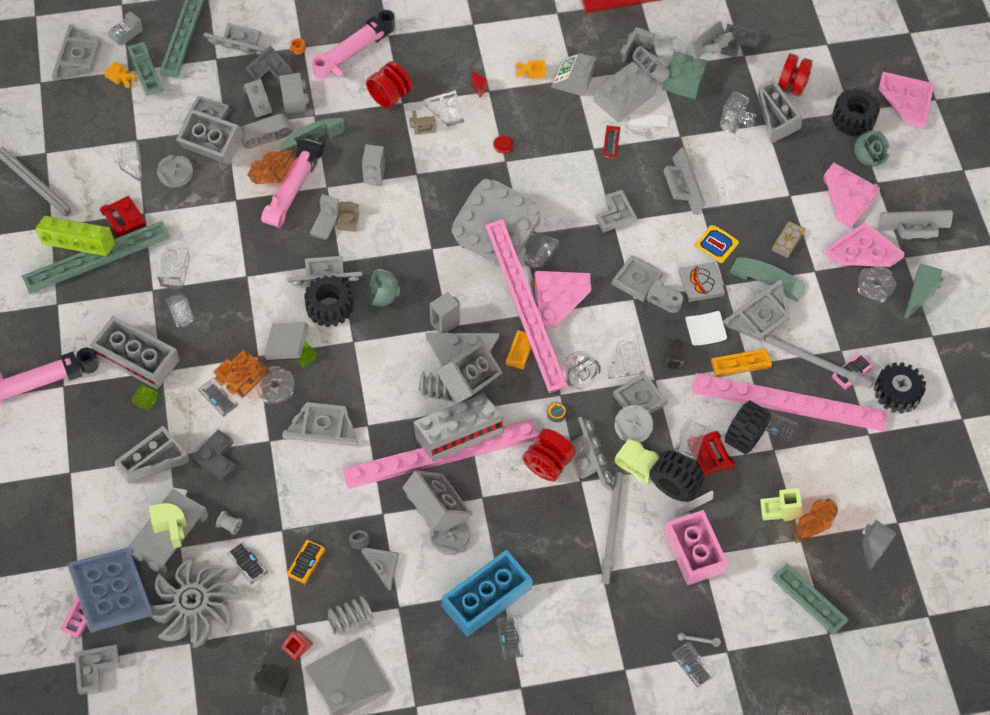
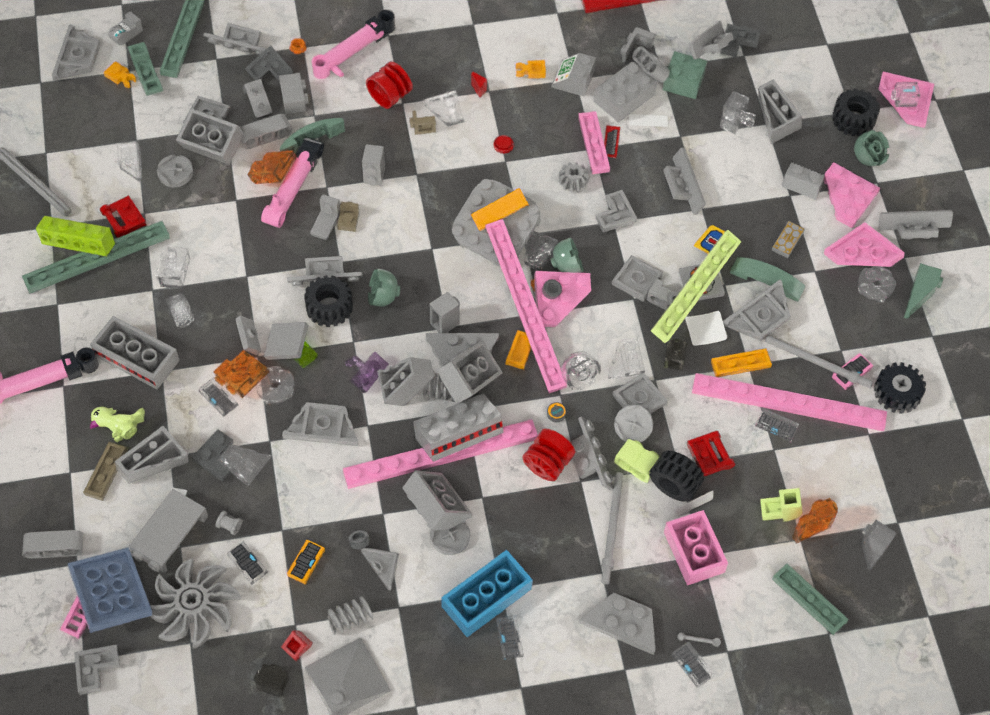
clear neon green plate [131,384,159,411] -> none
yellowish green brick [149,503,187,548] -> none
clear panel [674,419,706,462] -> none
black tyre [724,400,771,455] -> none
red wheel [778,53,813,97] -> none
none -> light grey beam [22,530,83,559]
none -> dark tan tile [83,442,128,501]
none -> yellowish green animal [90,406,145,443]
none -> clear wing [217,444,272,486]
none -> light grey plate [236,315,261,355]
none -> clear purple plate [345,352,389,393]
none -> light grey wedge [377,357,434,406]
none -> light orange tile [471,188,529,231]
none -> dark grey tile [542,279,562,299]
none -> sand green cylinder [551,238,584,273]
none -> light grey gear [559,162,589,192]
none -> bright pink plate [578,111,610,174]
none -> light grey wing [580,593,656,655]
none -> yellowish green plate [651,230,741,343]
none -> light grey brick [782,163,825,200]
none -> clear brick [891,82,920,107]

